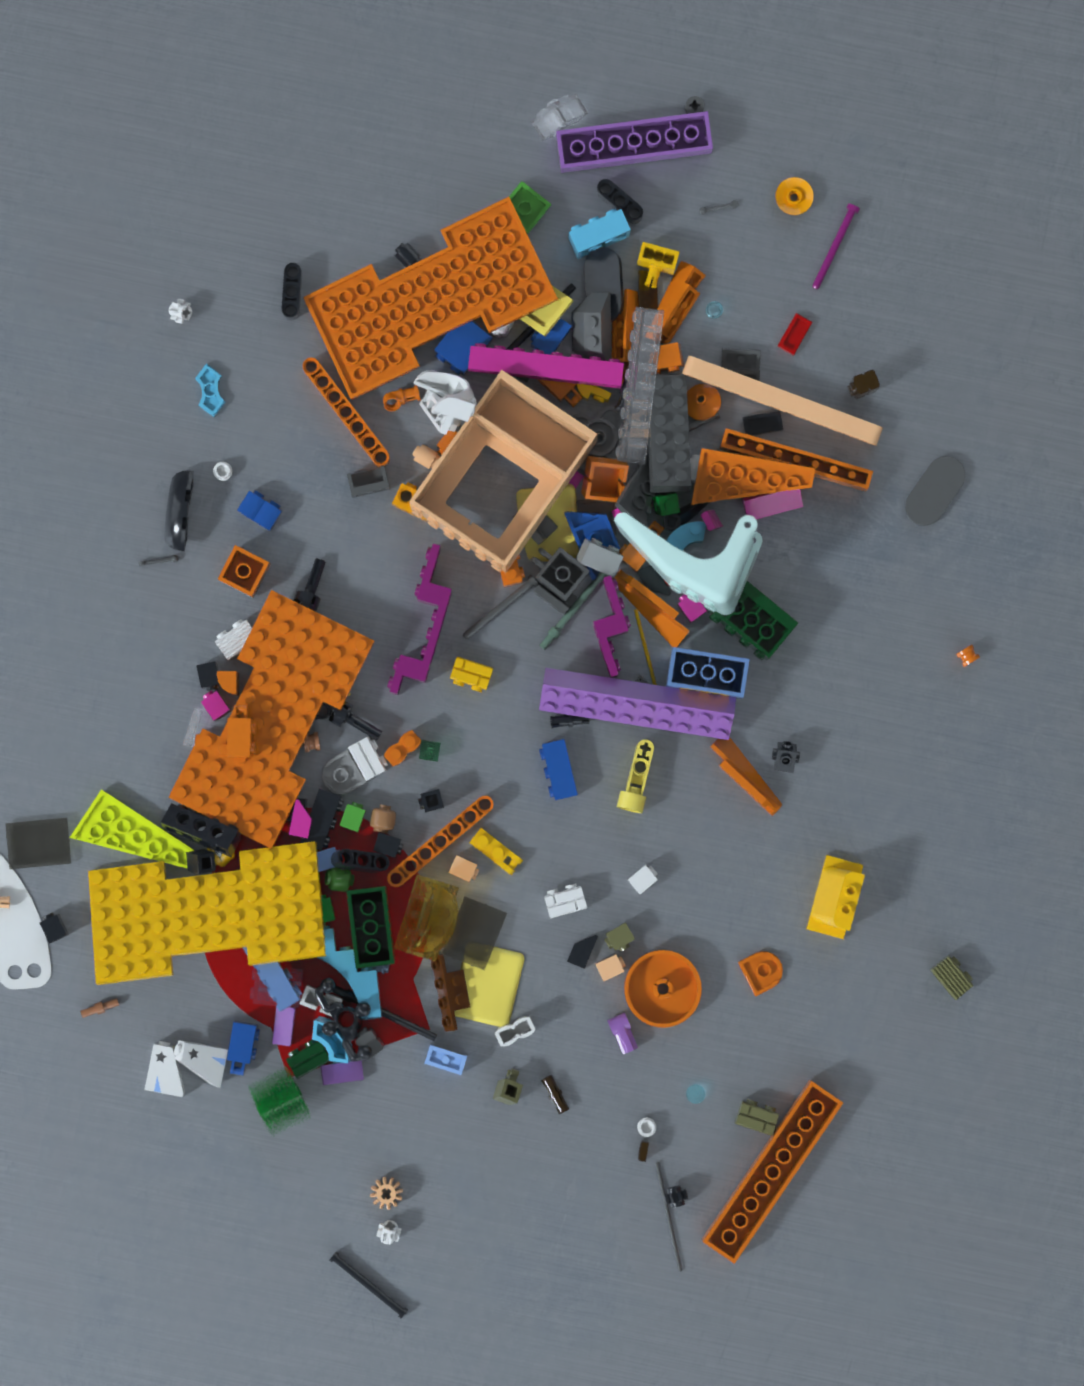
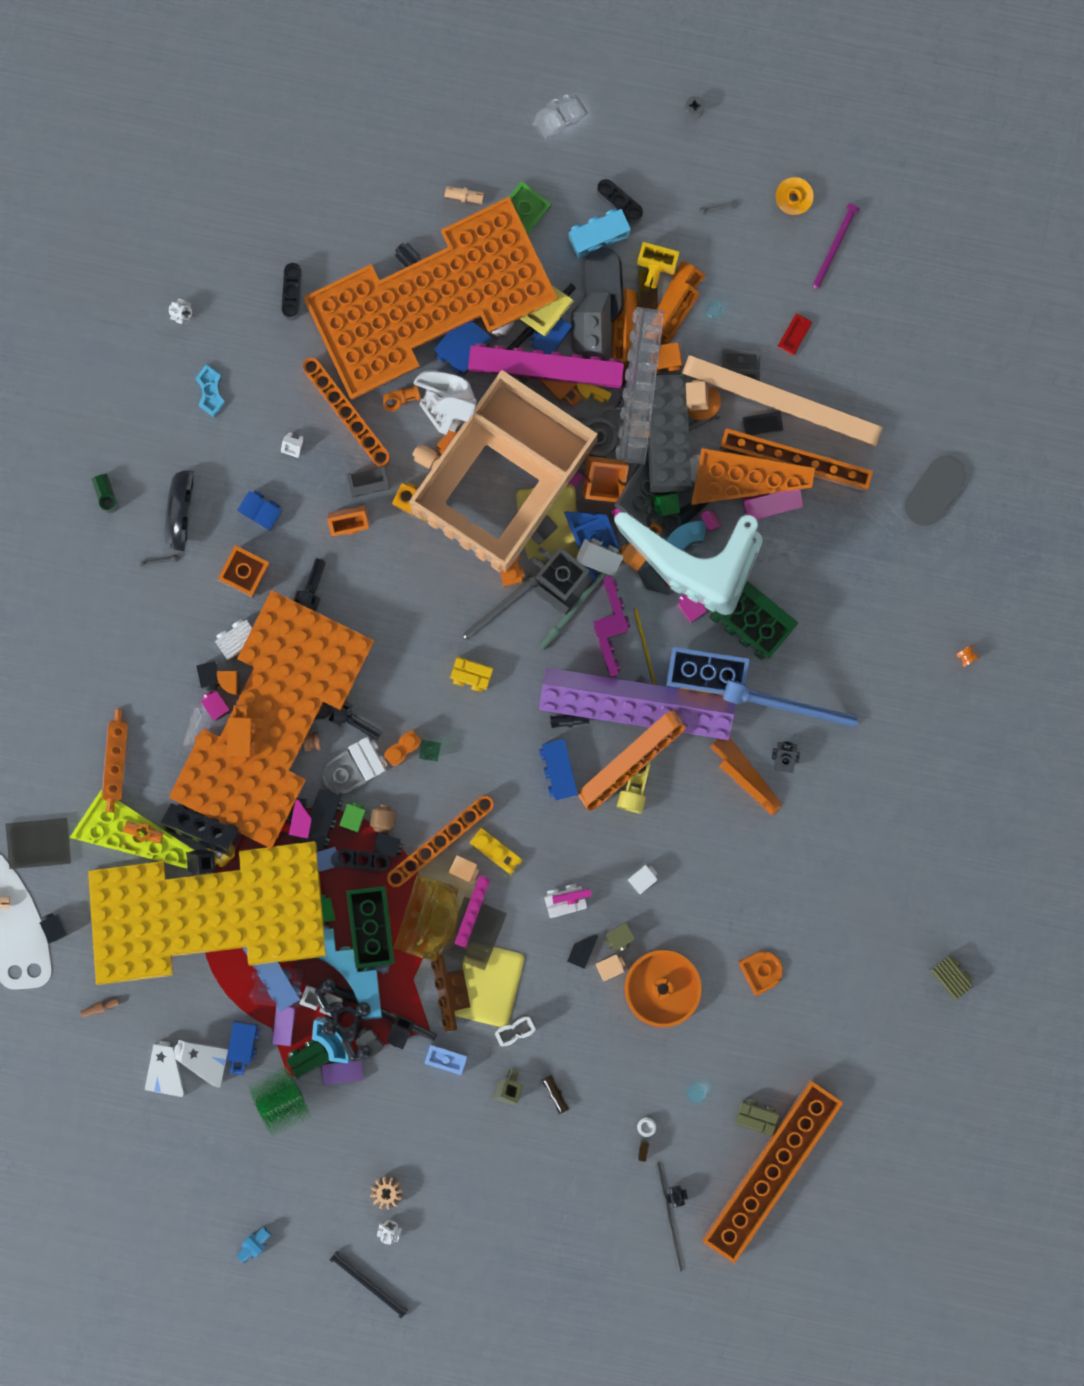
white plate [213,462,233,481] -> none
bright green head [325,867,354,892] -> none
magenta bracket [387,543,452,695] -> none
black brick [418,789,444,813] -> none
medium lavender brick [556,111,713,173] -> none
medium lavender piece [607,1012,638,1054] -> none
orange wedge [612,569,689,648] -> none
yellow windscreen [806,855,865,939] -> none
dark brown brick [847,369,880,399] -> none
none -> dark green piece [91,473,119,513]
none -> orange plate [101,709,128,813]
none -> orange axle [123,821,164,844]
none -> dark azure axle [236,1227,272,1263]
none -> white tile [281,432,304,458]
none -> orange brick [327,505,370,537]
none -> black brick [386,1015,415,1049]
none -> light nougat pin [444,185,484,205]
none -> dark pink piece [454,875,491,948]
none -> dark pink plate [552,889,592,905]
none -> orange beam [578,711,685,811]
none -> light nougat brick [686,380,709,411]
none -> medium blue piece [723,680,859,727]

